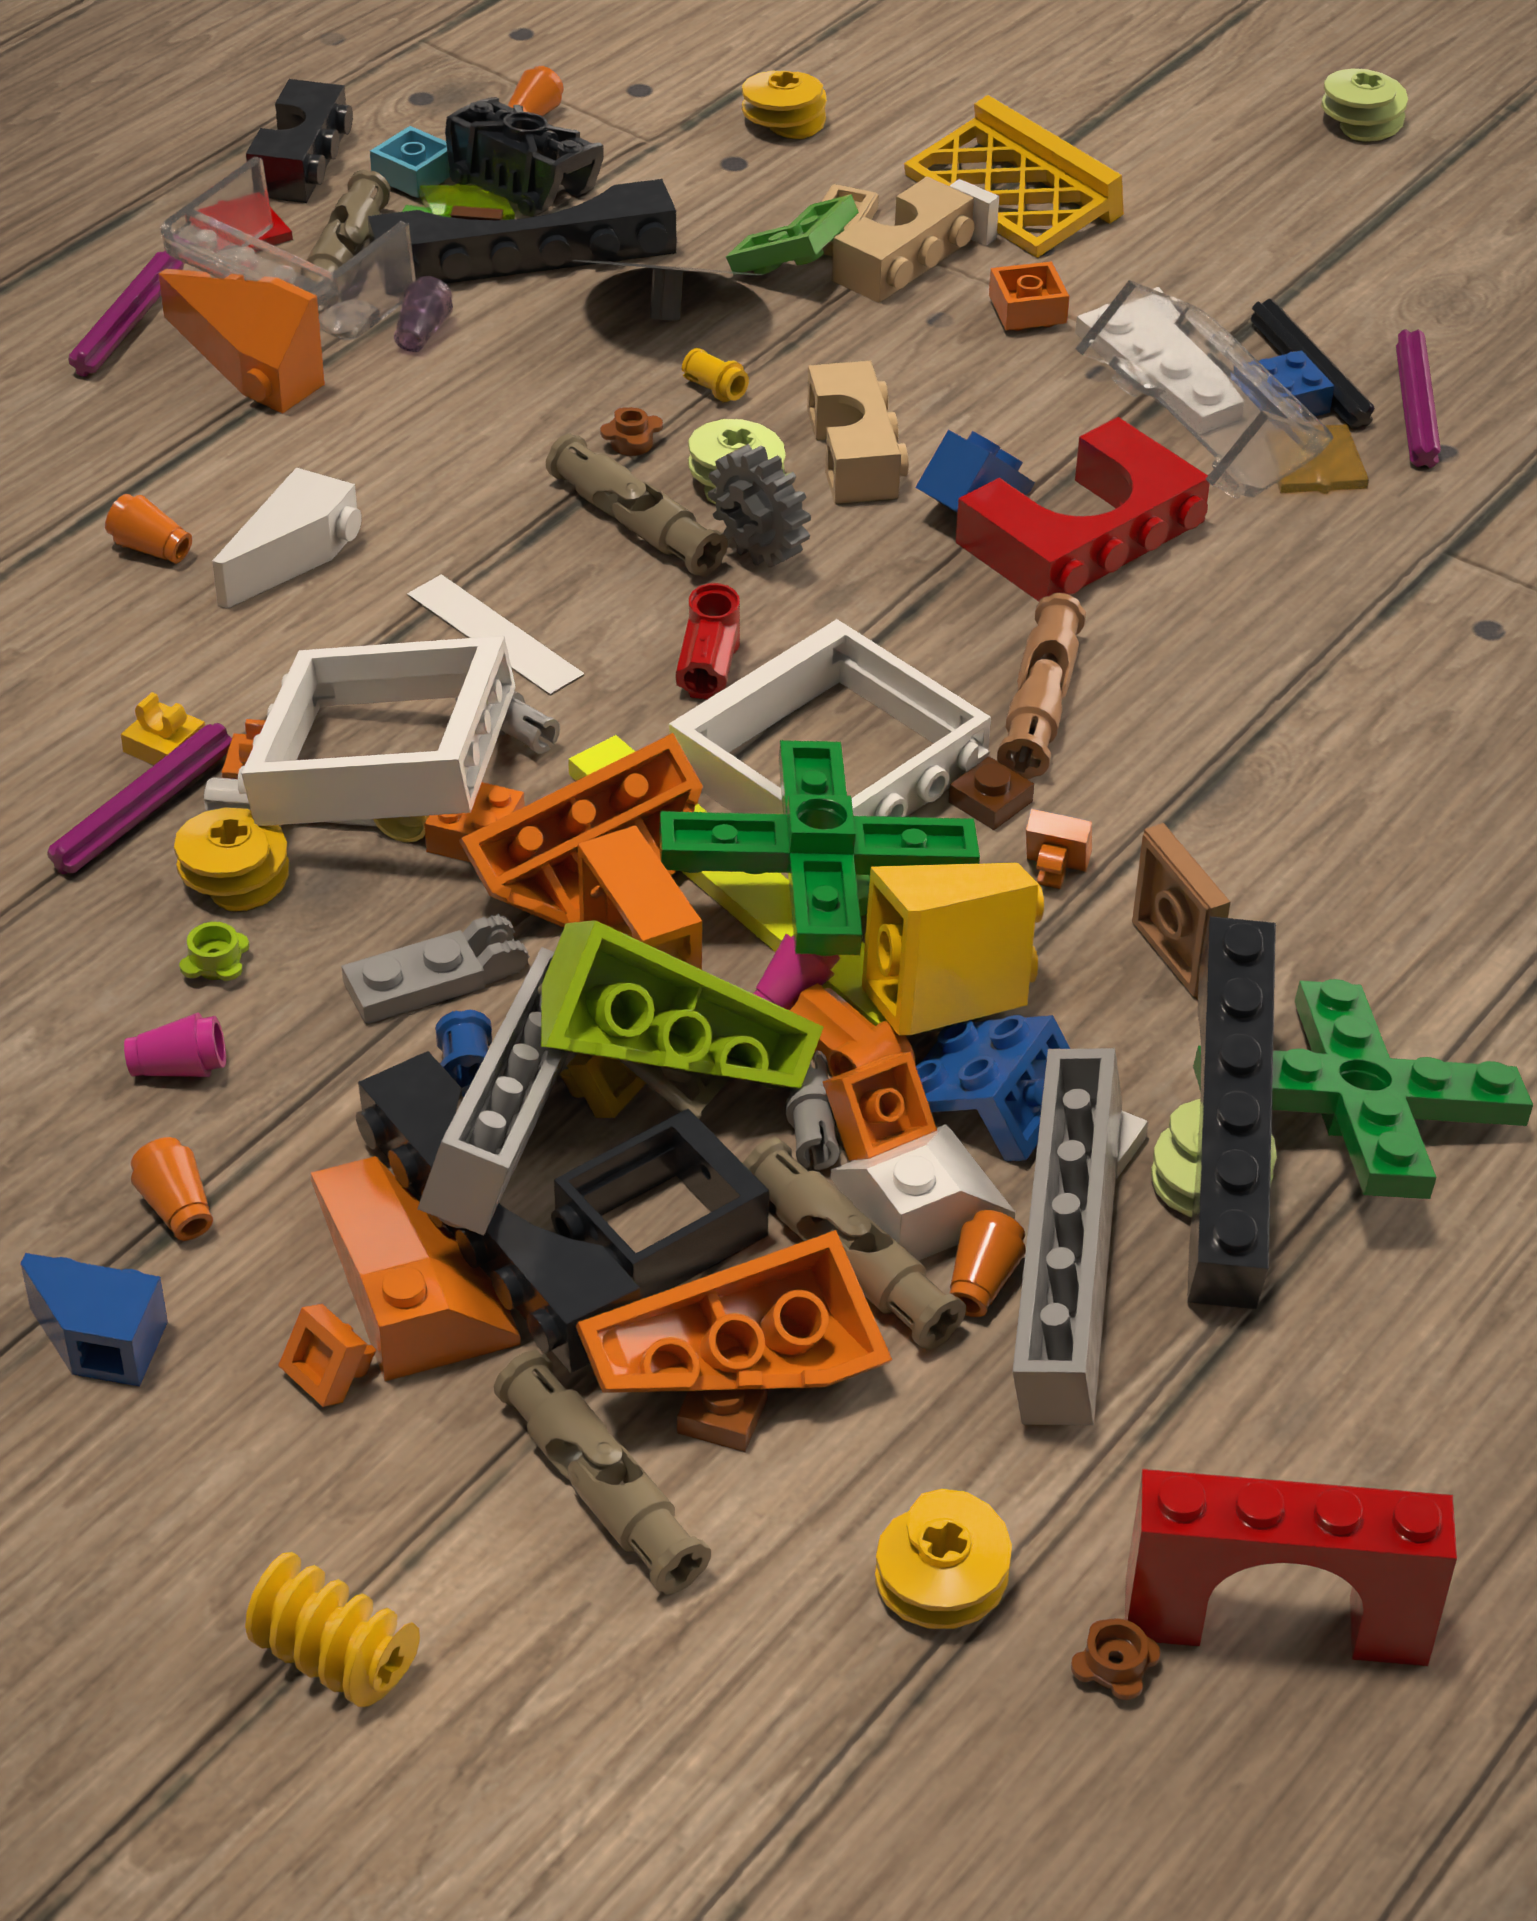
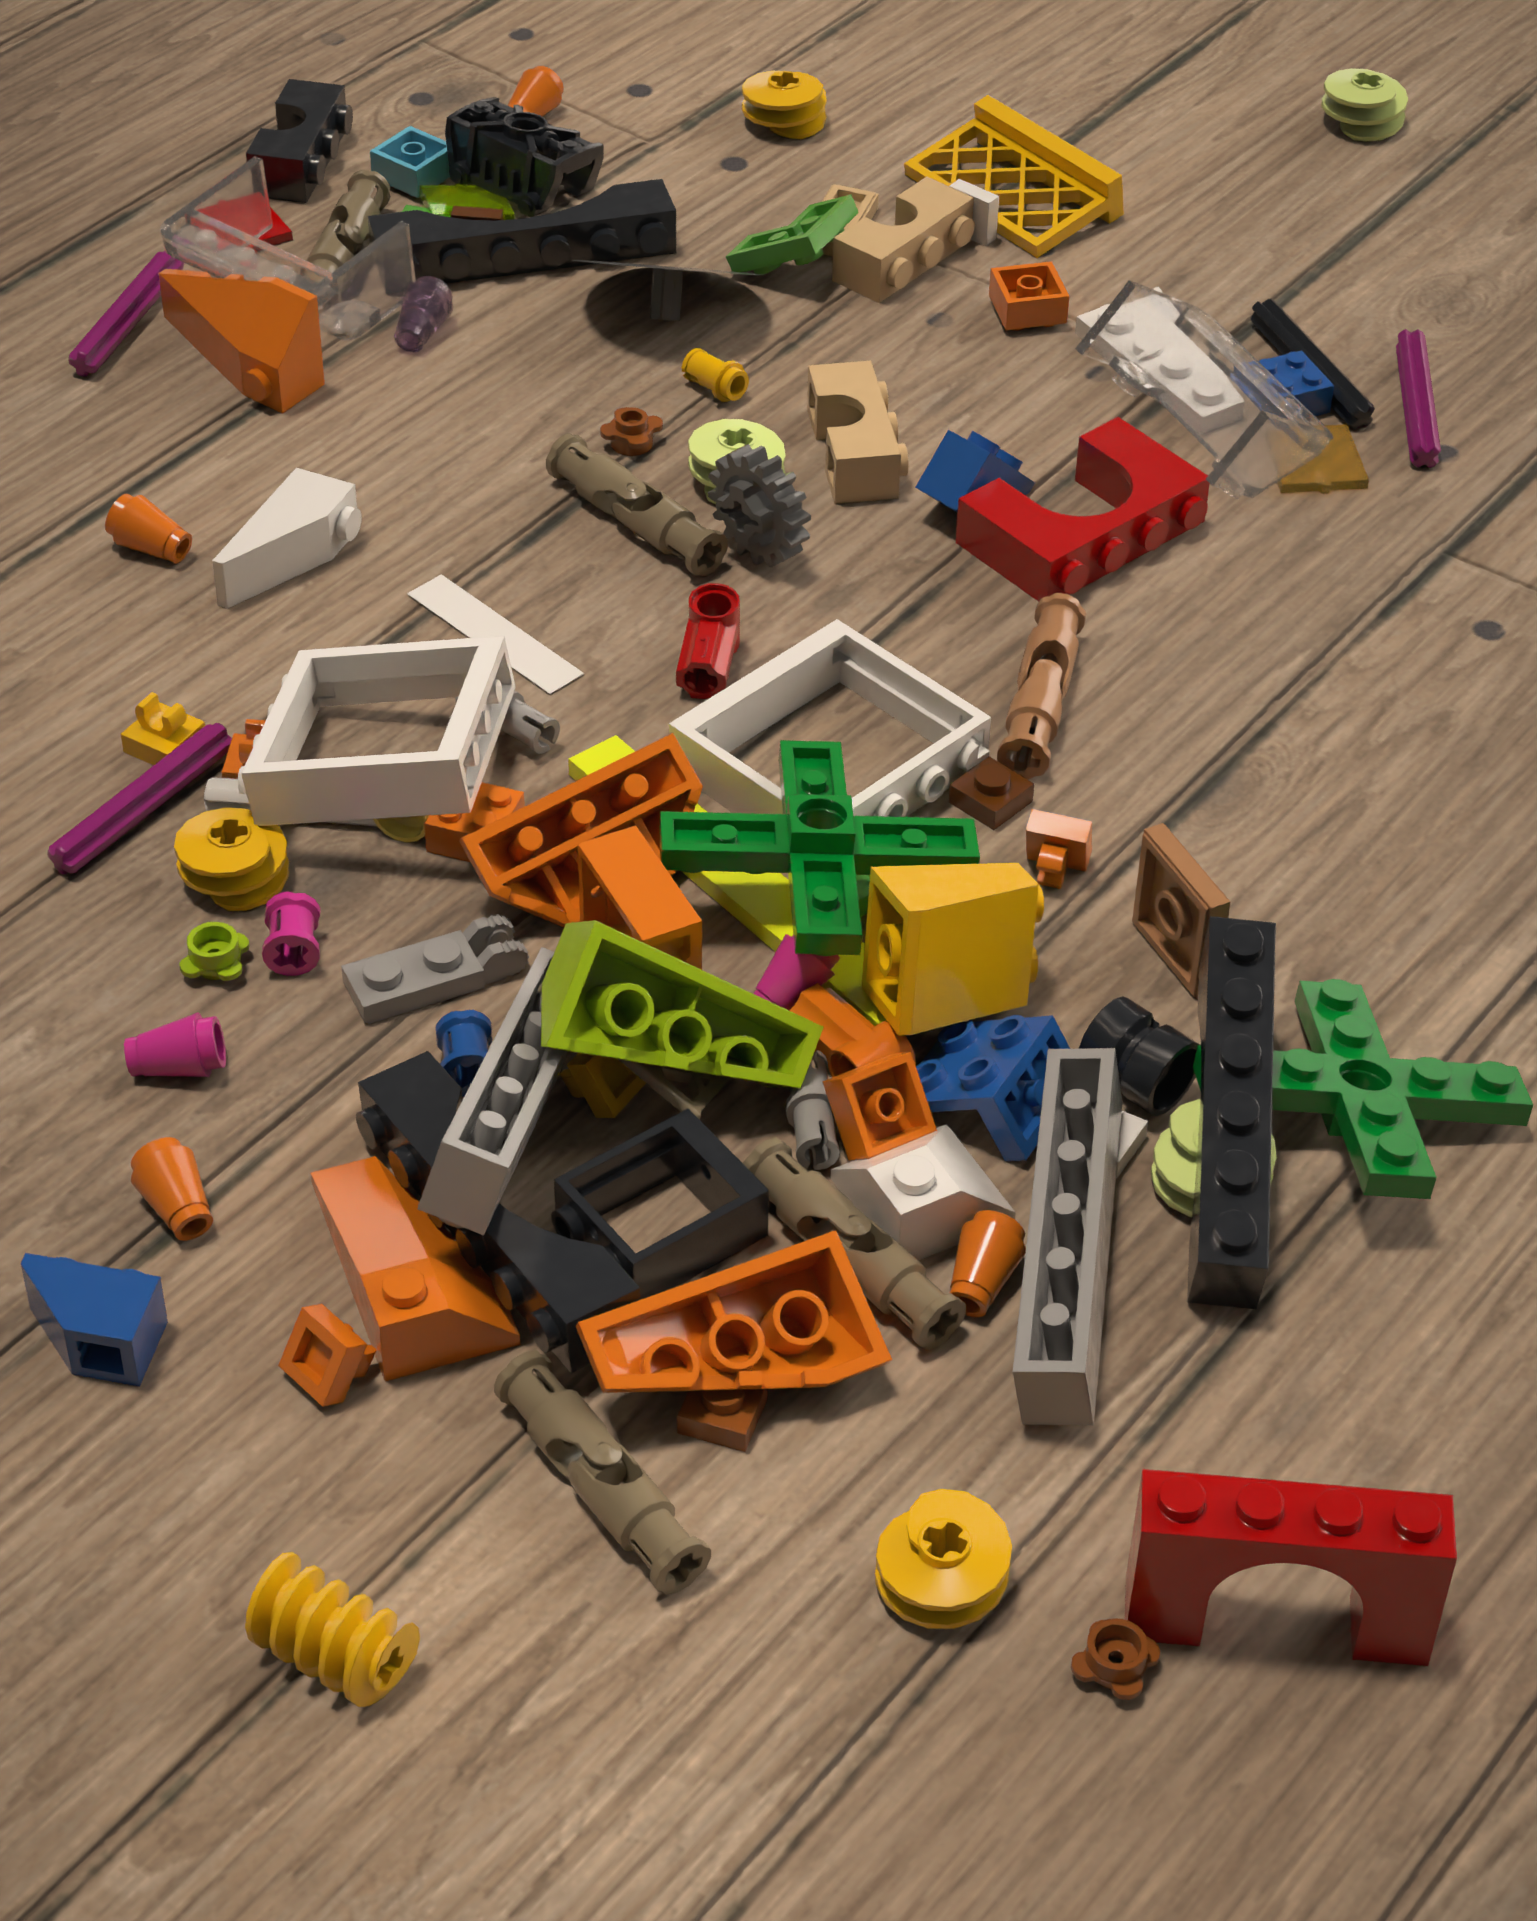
none -> dark pink bush [262,892,320,976]
none -> black wheel [1078,996,1201,1116]

